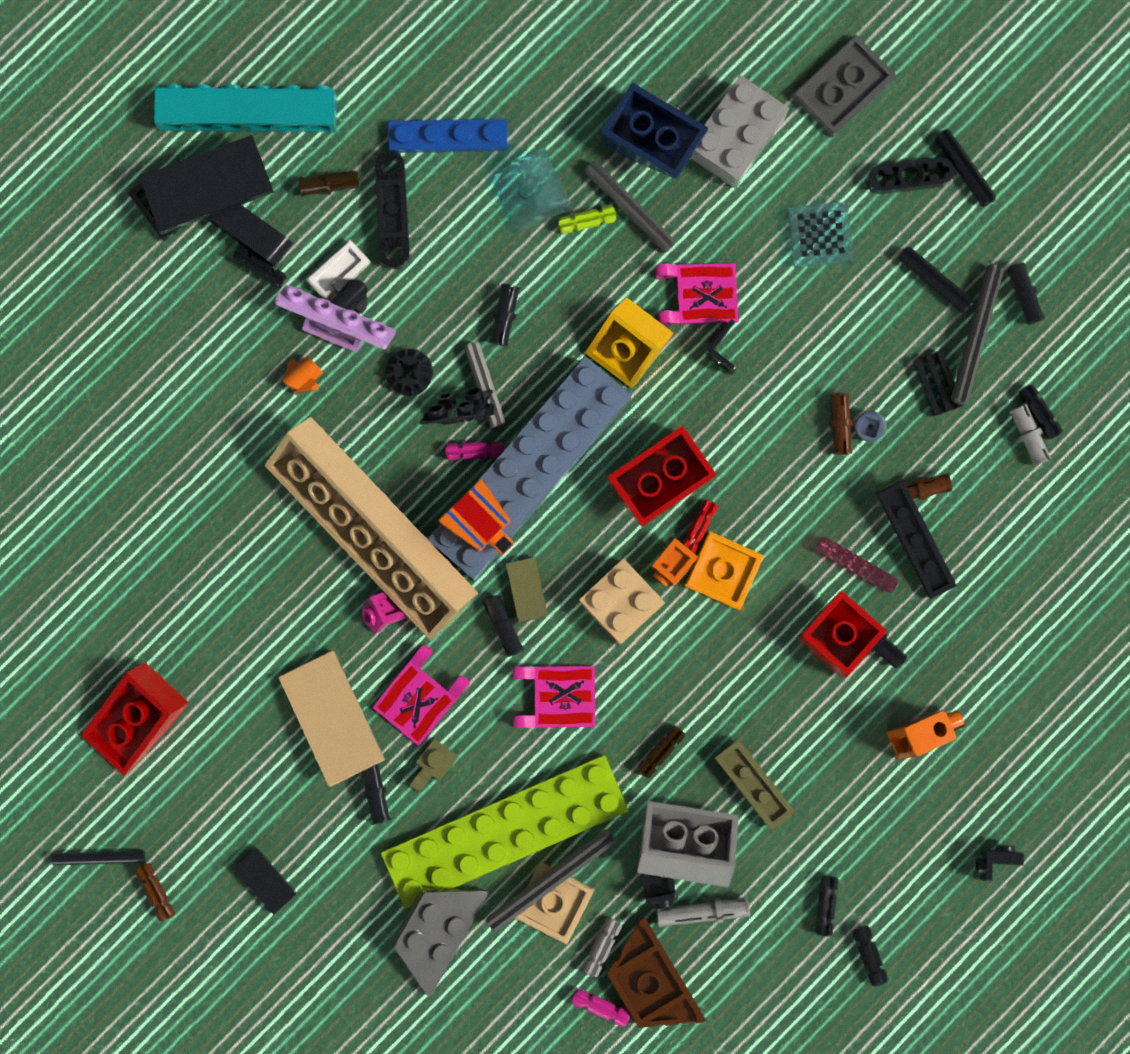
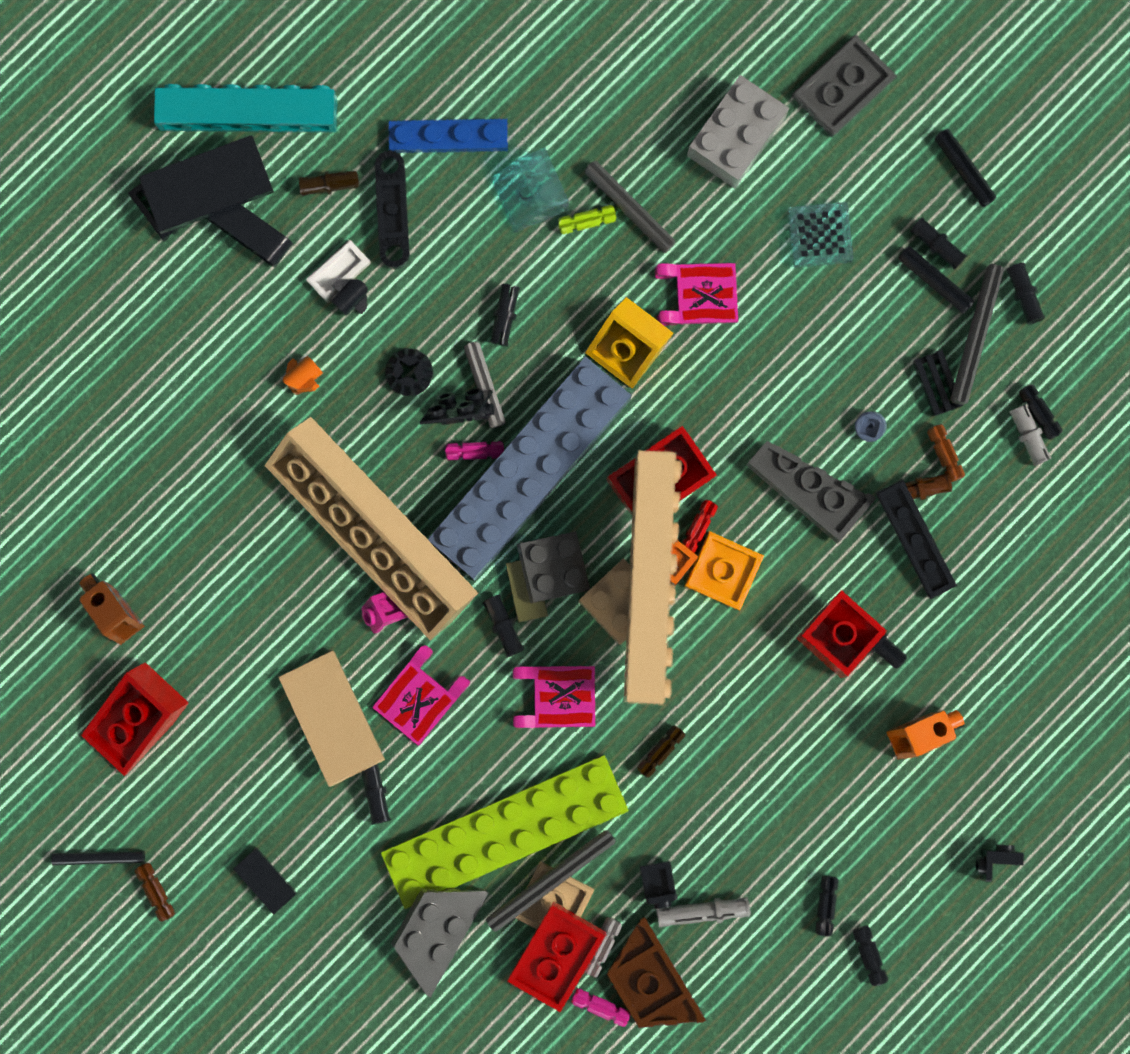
black axle [232,246,288,289] -> none
lavender bracket [275,285,396,353] -> none
olive plate [410,739,458,793] -> none
torso [439,480,514,556] -> none
dark blue slope [600,83,709,179] -> none
light grey brick [637,801,739,887] -> none
black bracket [705,319,737,375] -> none
olive plate [714,739,795,831] -> none
clear pink axle [815,536,899,593] -> none
reddish brown pin [829,393,853,455] -> none
black beam [866,157,954,194] -> none
none -> dark orange torso [79,574,145,645]
none -> red plate [507,901,607,1012]
none -> dark grey plate [517,531,590,604]
none -> tan brick [623,451,681,704]
none -> dark grey wing [746,441,876,544]
none -> black pin [910,217,967,270]
none -> dark orange axle [927,424,965,482]

